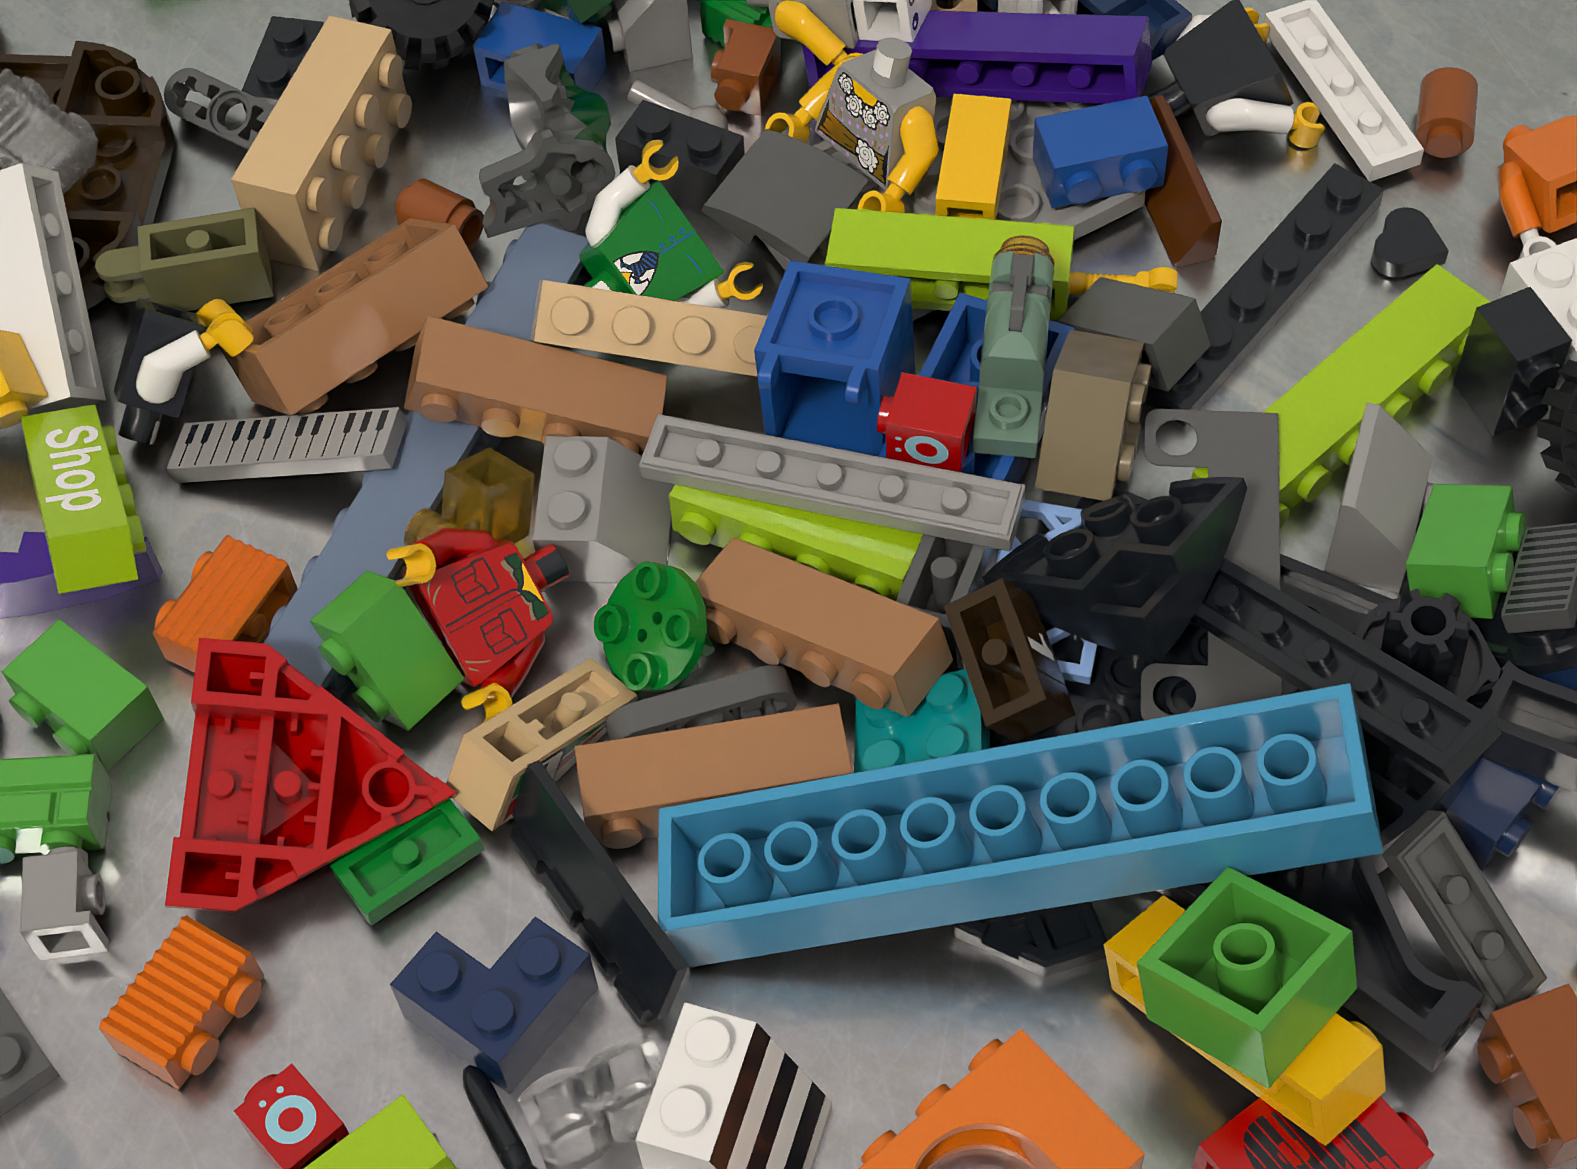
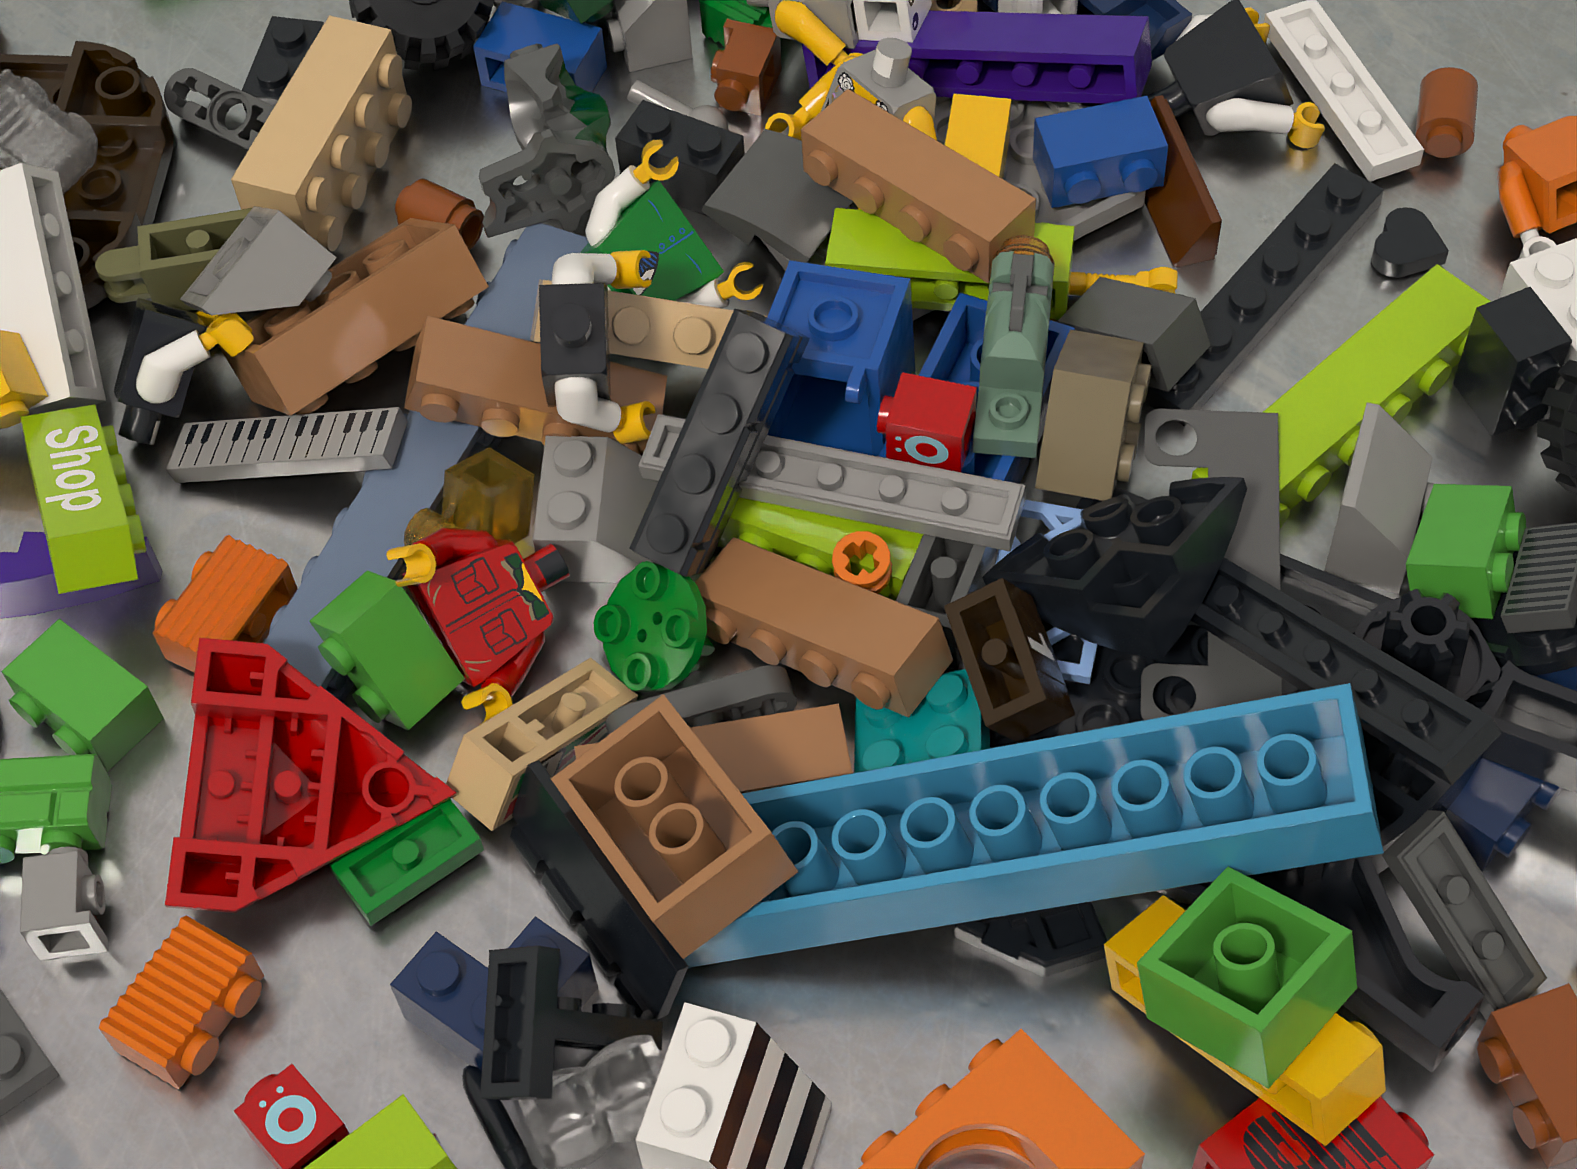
none -> light grey slope [180,206,337,315]
none -> black bracket [480,946,663,1100]
none -> torso [539,250,656,444]
none -> medium nougat brick [550,694,798,959]
none -> black brick [629,309,810,577]
none -> medium nougat brick [801,89,1036,284]
none -> orange bush [832,531,892,594]

